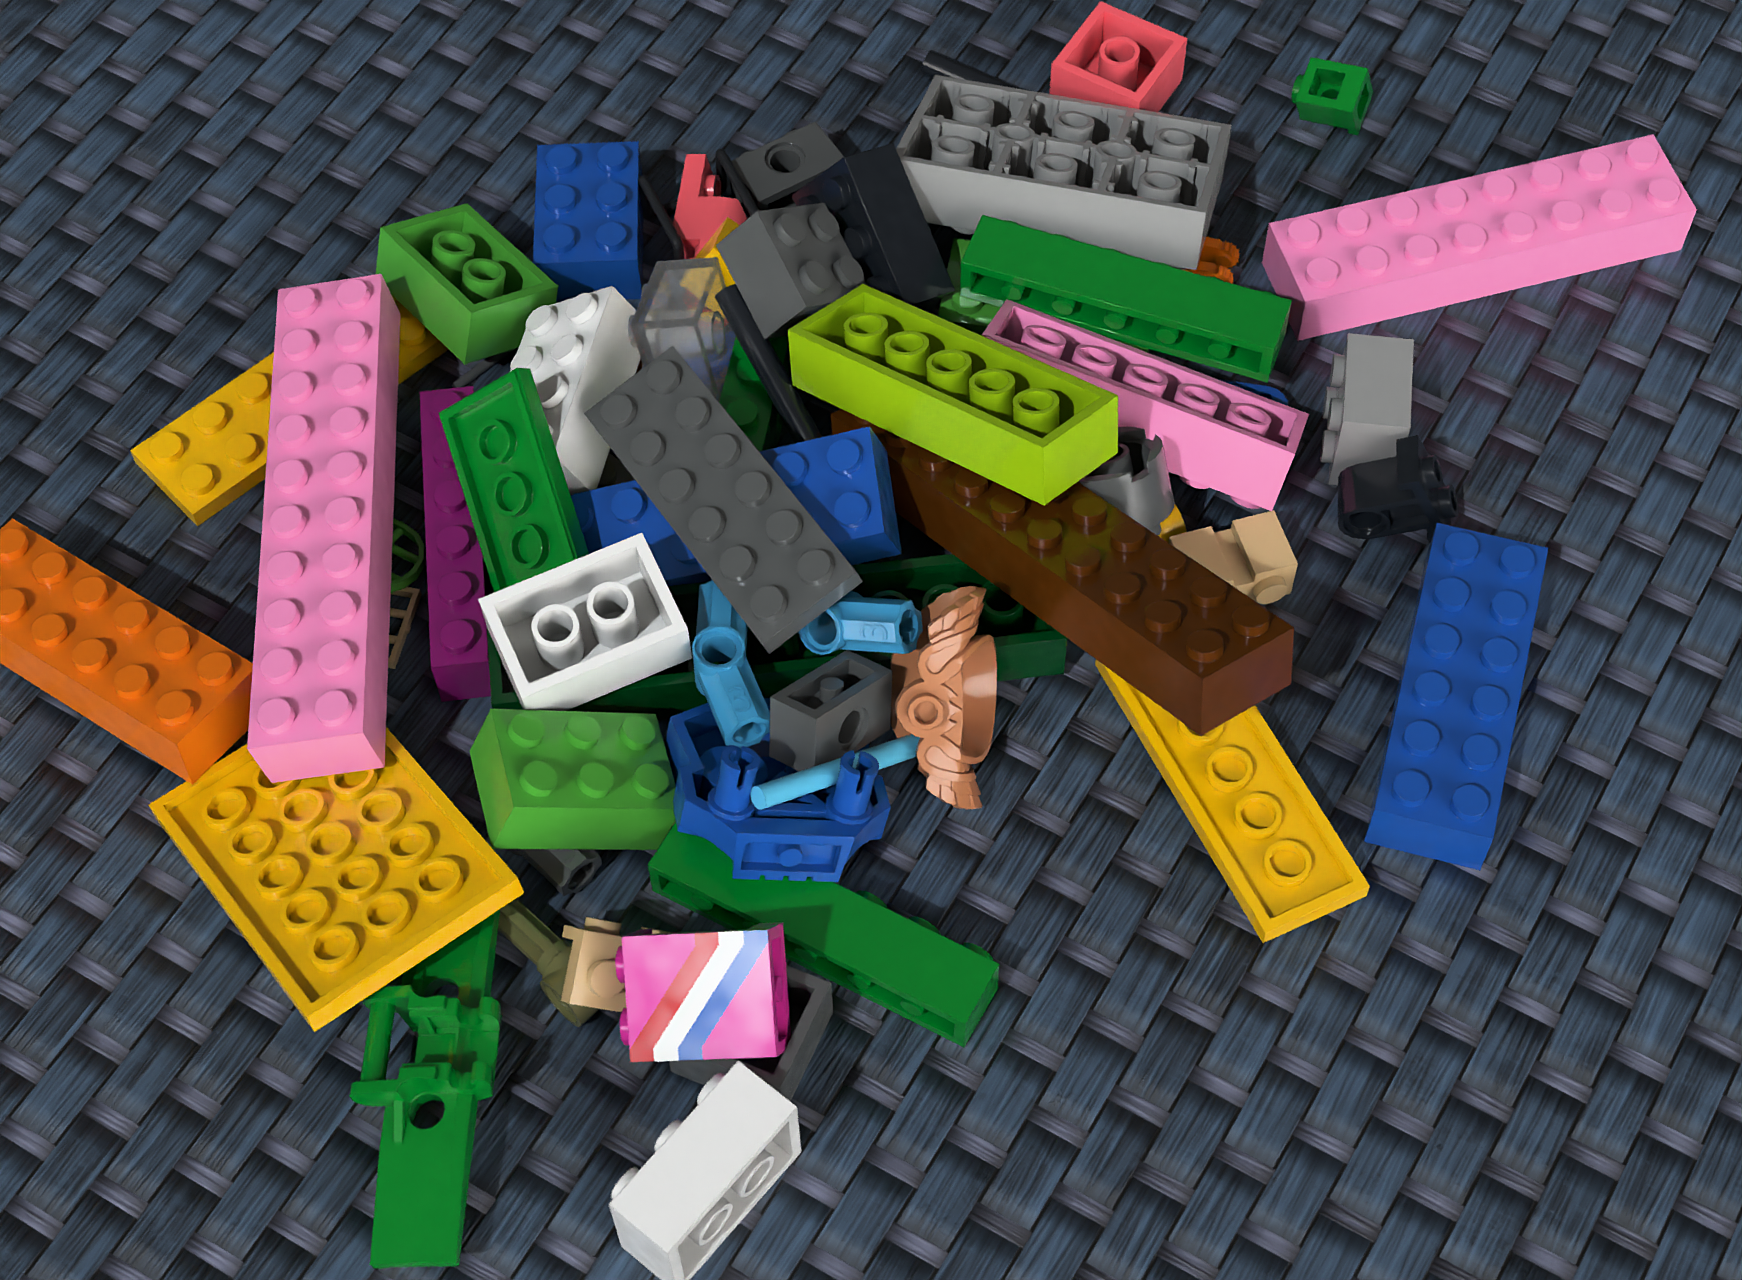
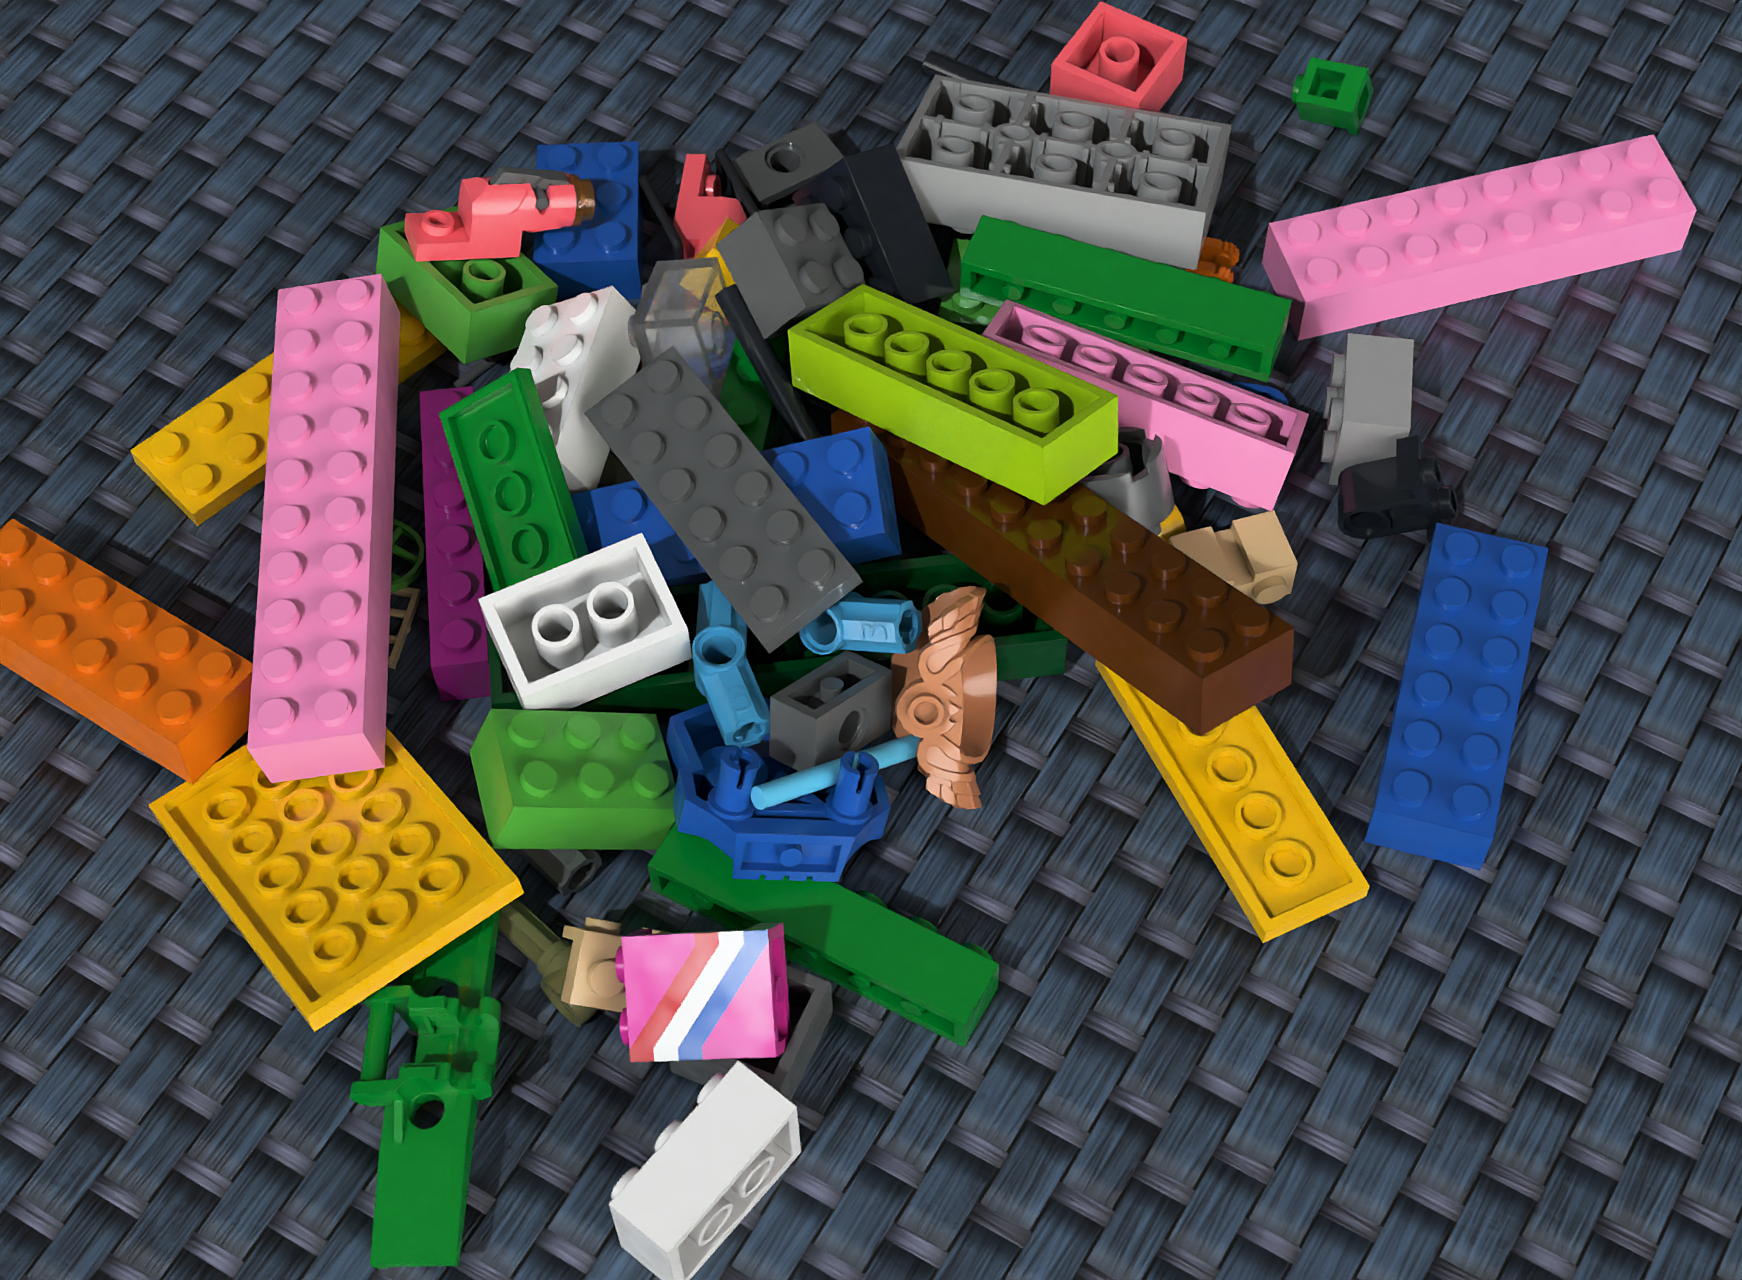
none -> coral plate [404,166,595,262]

